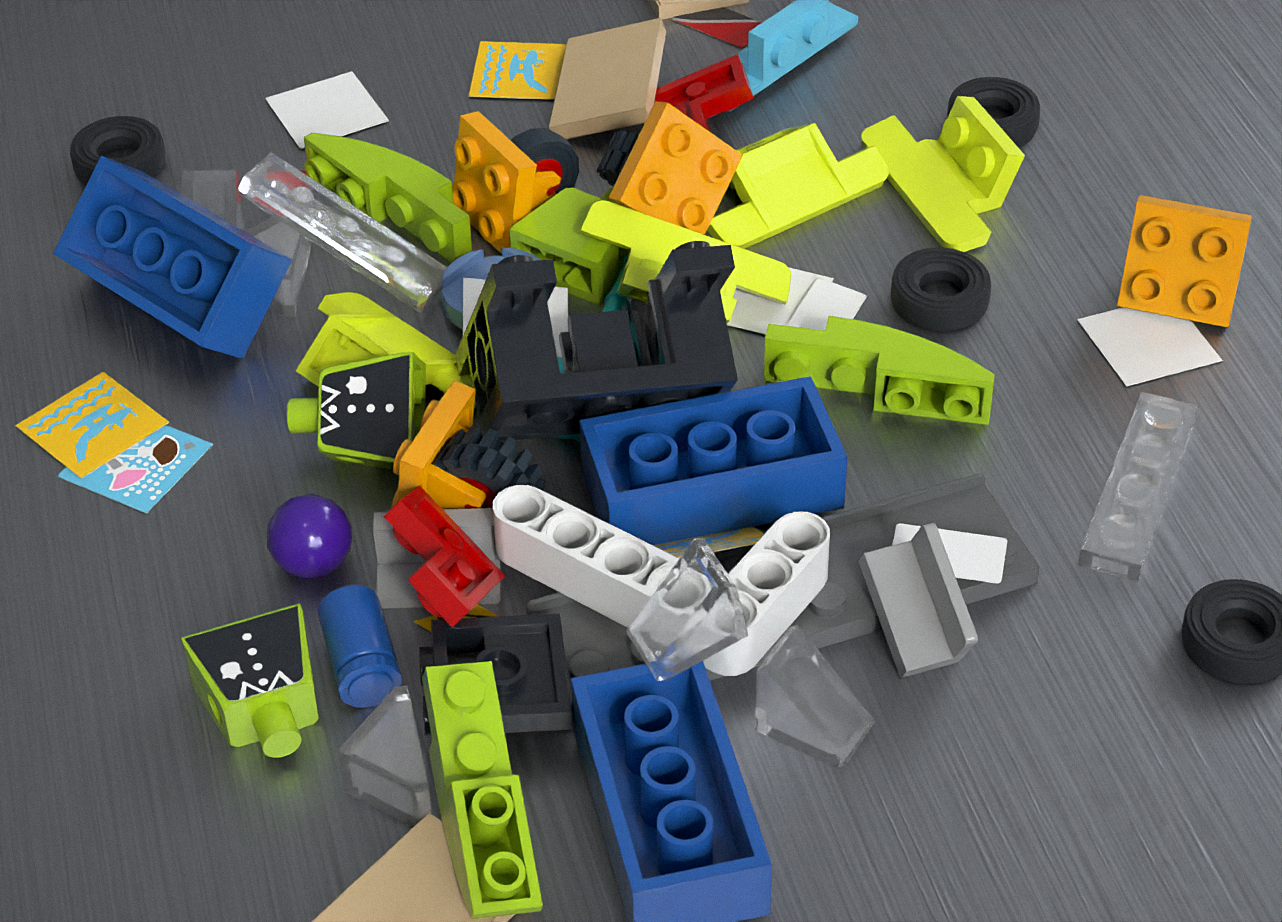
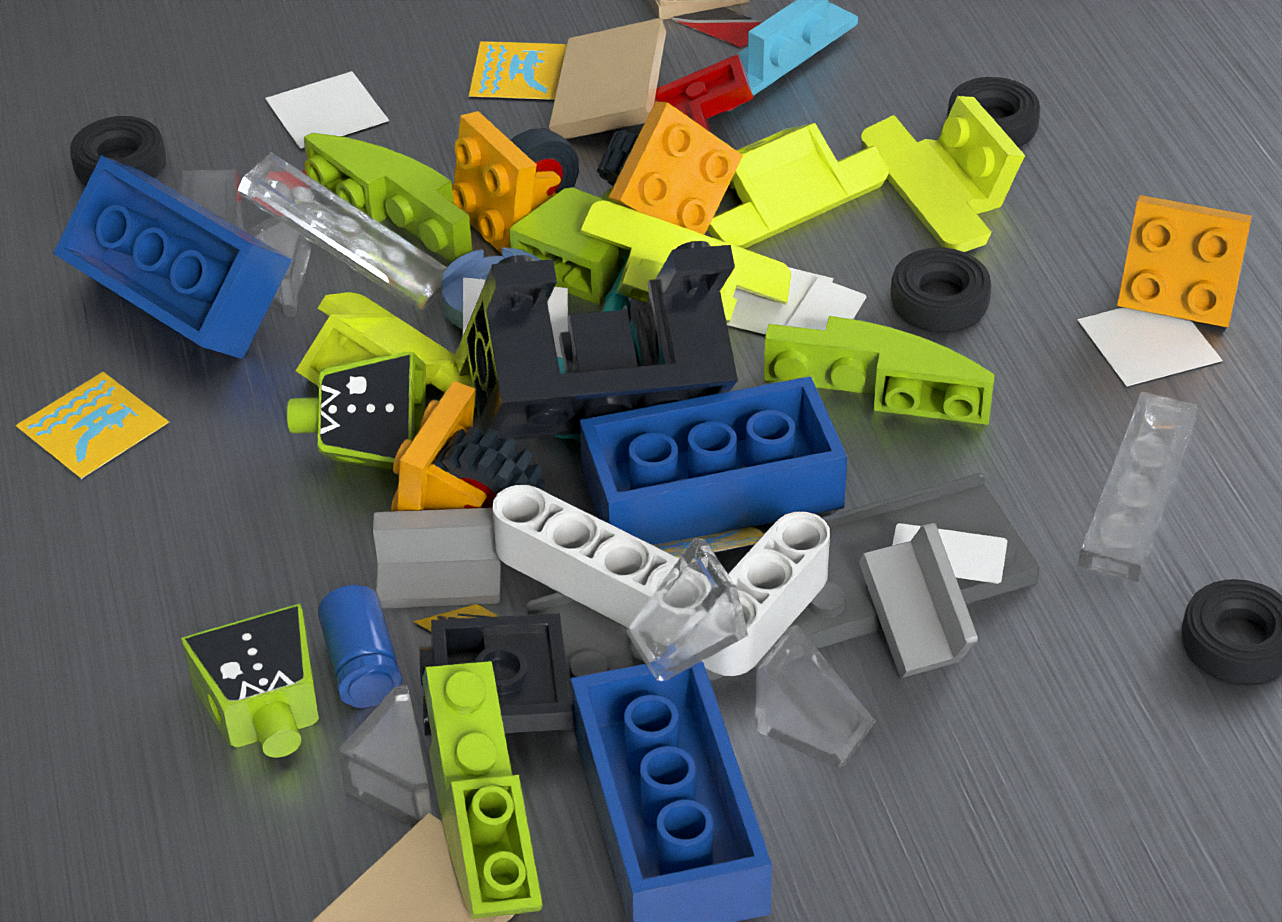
medium azure sticker [57,425,213,514] -> none
dark purple piece [267,493,352,580] -> none
red plate [383,485,505,627] -> none

